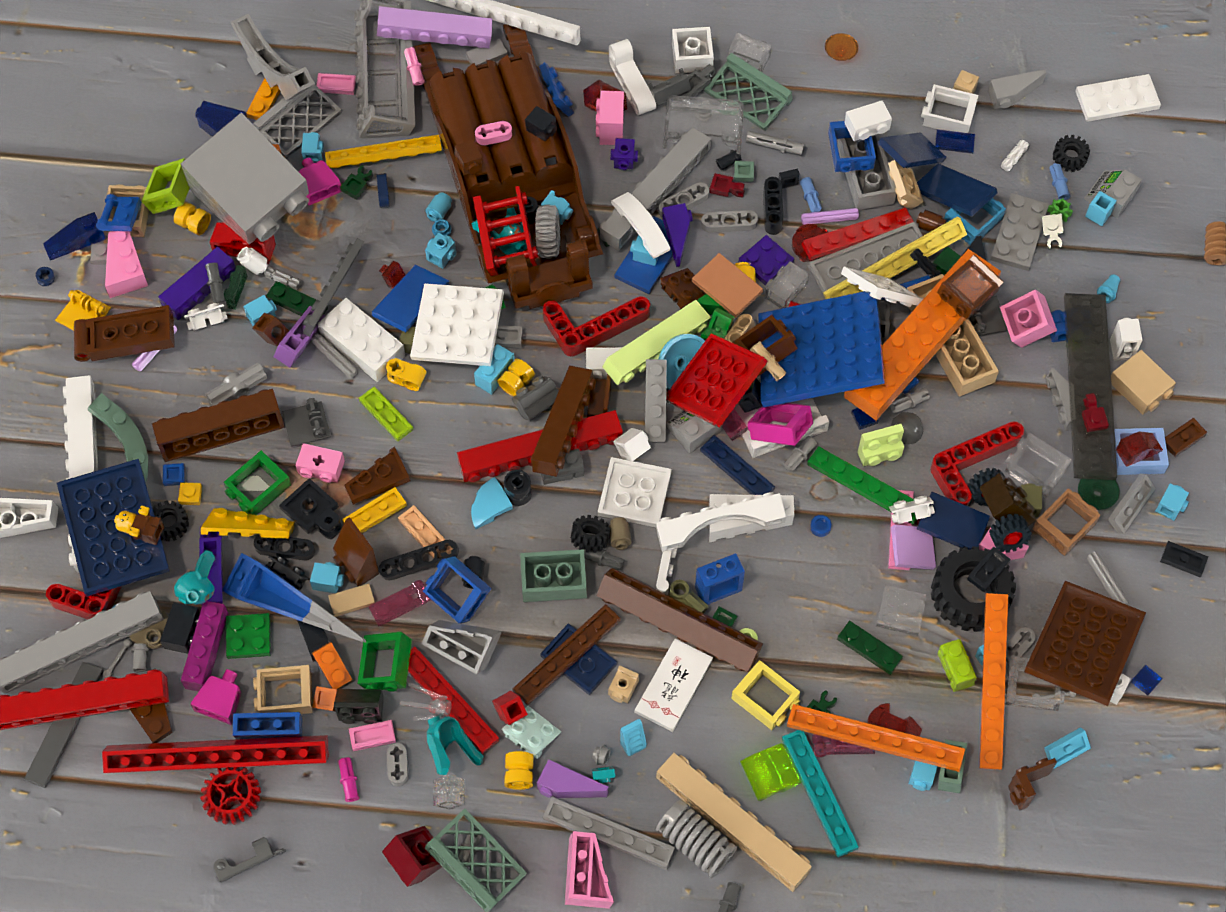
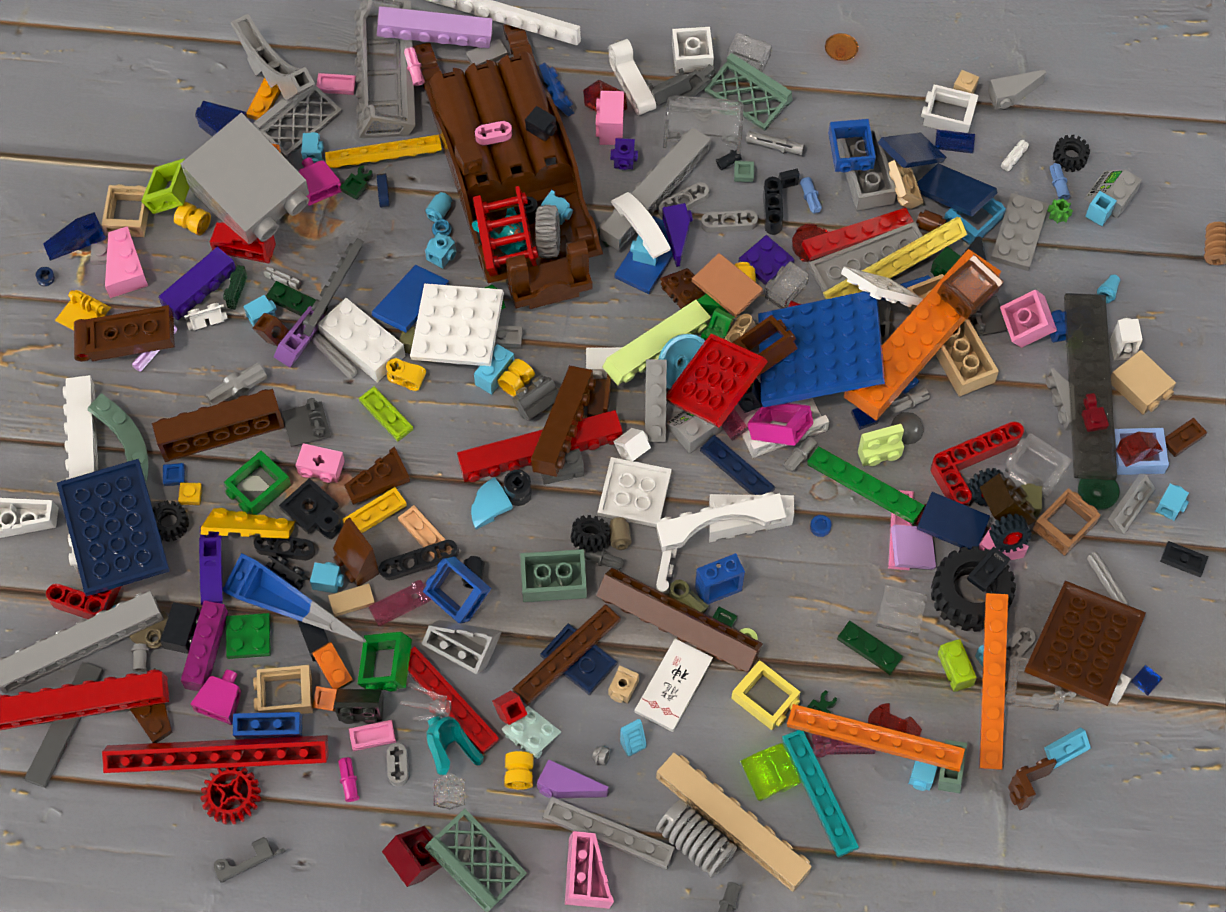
blue plate [96,194,142,231] -> none
light grey hinge [103,639,132,678] -> none
piece [114,506,164,545] -> none
teal piece [174,551,215,605] -> none
dark grey axle [205,263,225,303] -> none
white brick [237,247,268,275] -> none
clear red tile [379,261,405,289] -> none
red beam [543,296,650,357] -> none
teal plate [591,766,615,783] -> none
dark red plate [709,173,745,198] -> none
tan pin [750,341,786,381] -> none
lavender axle [801,208,859,225] -> none
white brick [845,100,892,141] -> none
white hinge [889,496,935,524] -> none
black axle [910,248,942,278] -> none
plate [1042,214,1064,250] -> none
white plate [1076,74,1161,122] -> none

